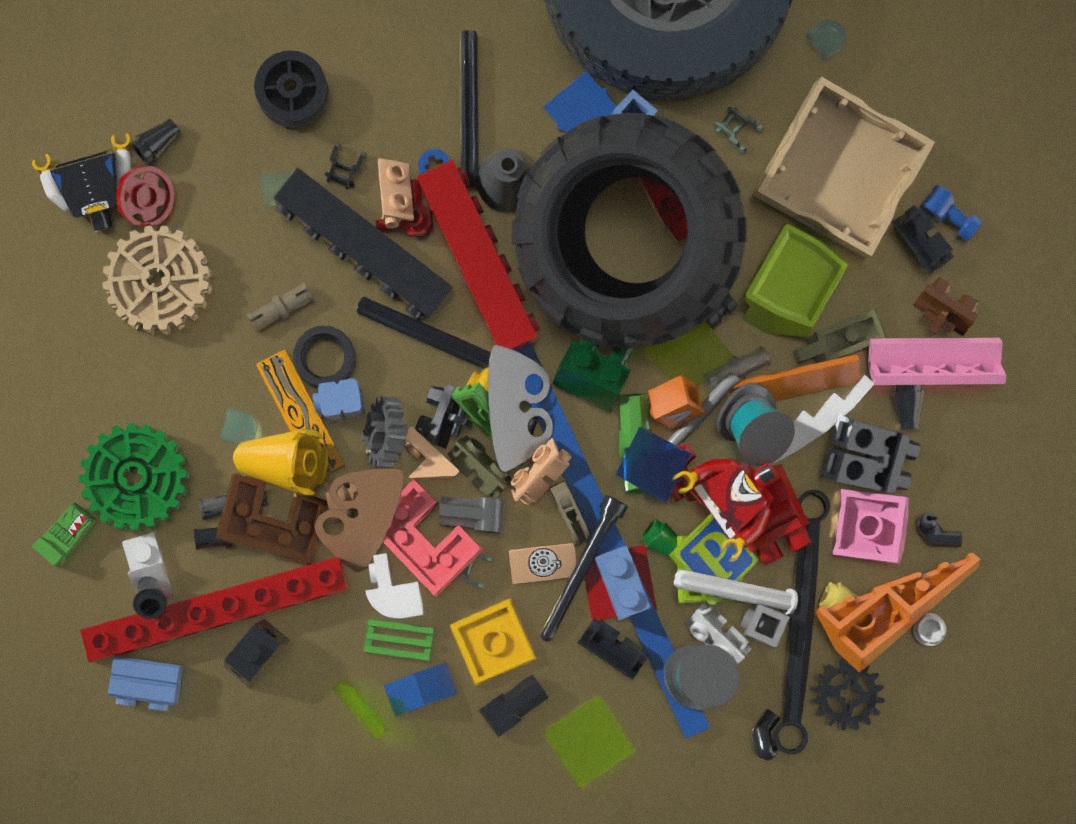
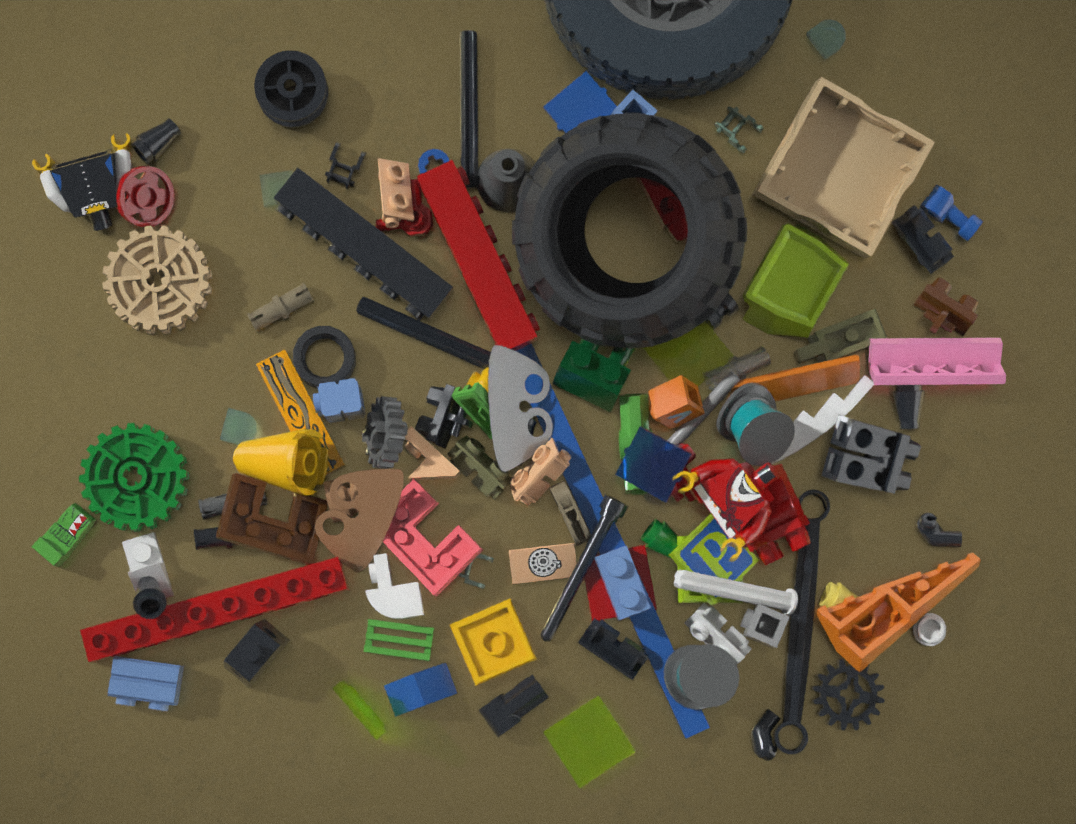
dark grey piece [439,496,506,534] -> none
bright pink slope [832,489,909,564] -> none

